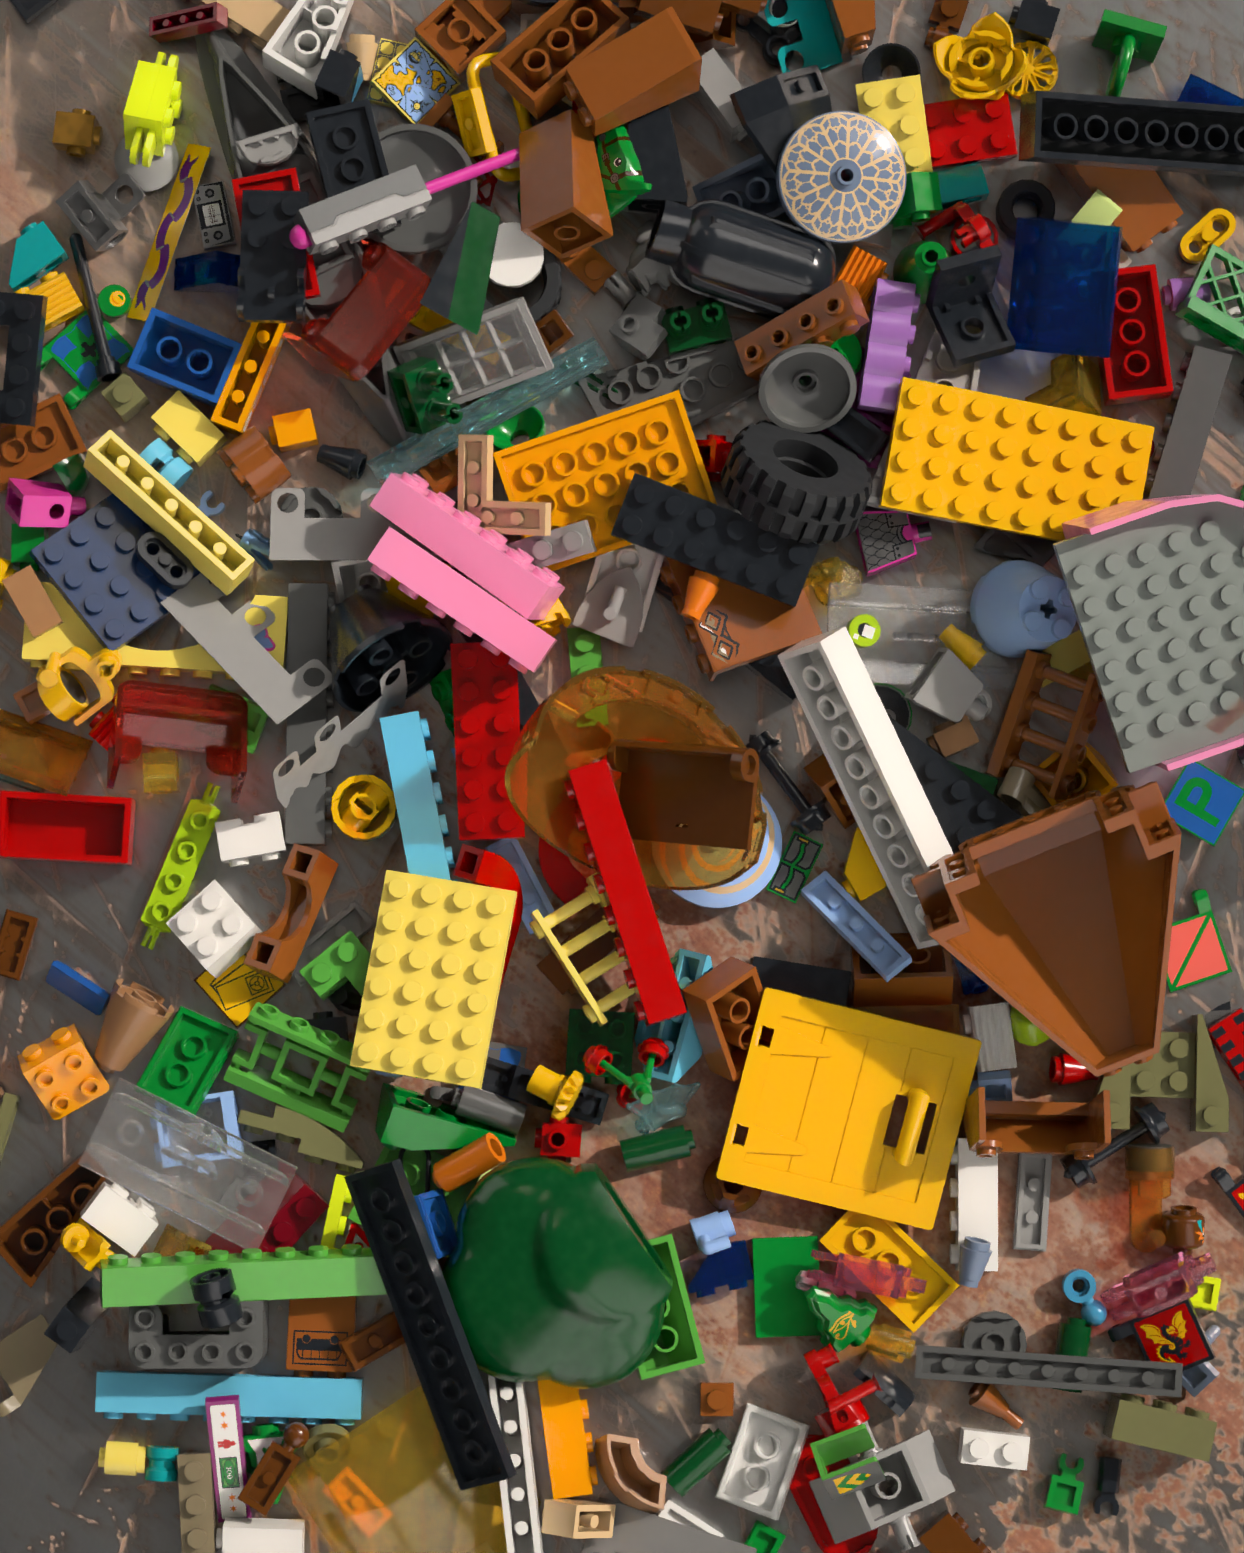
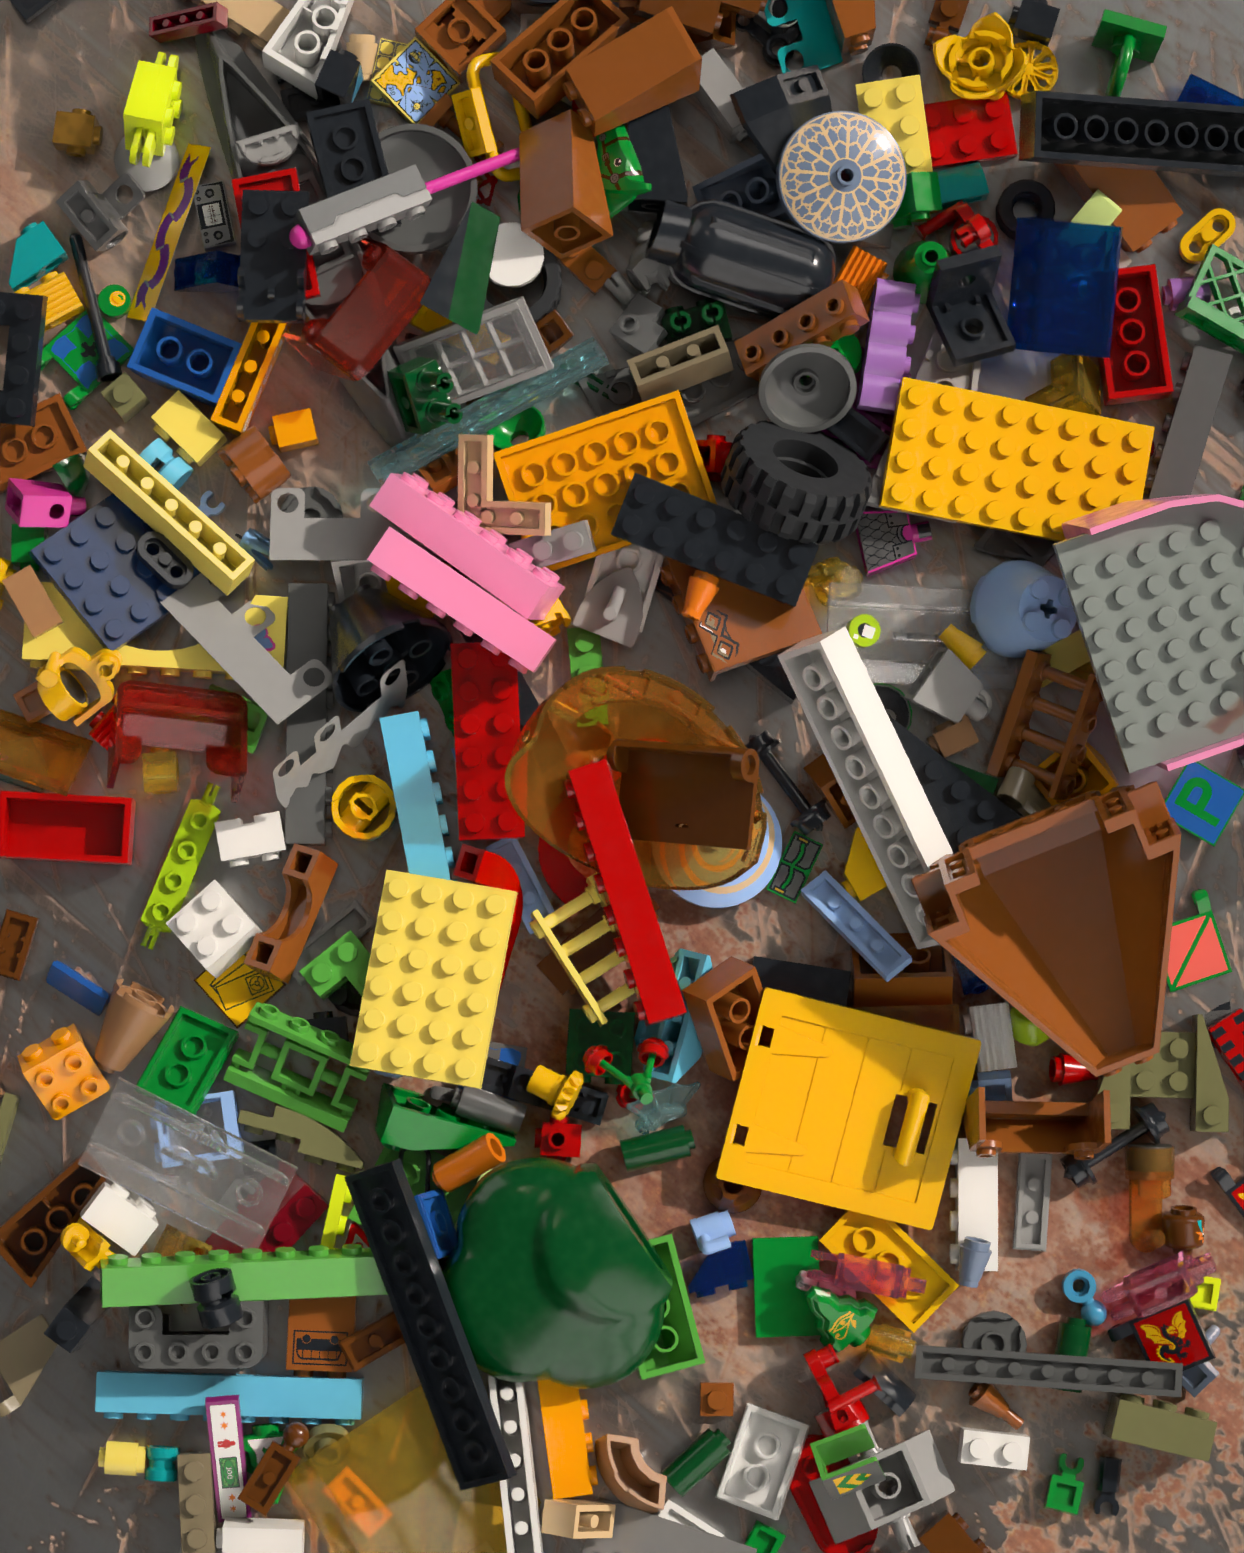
black cone [317,444,367,480] -> none
none -> dark tan brick [627,325,734,402]

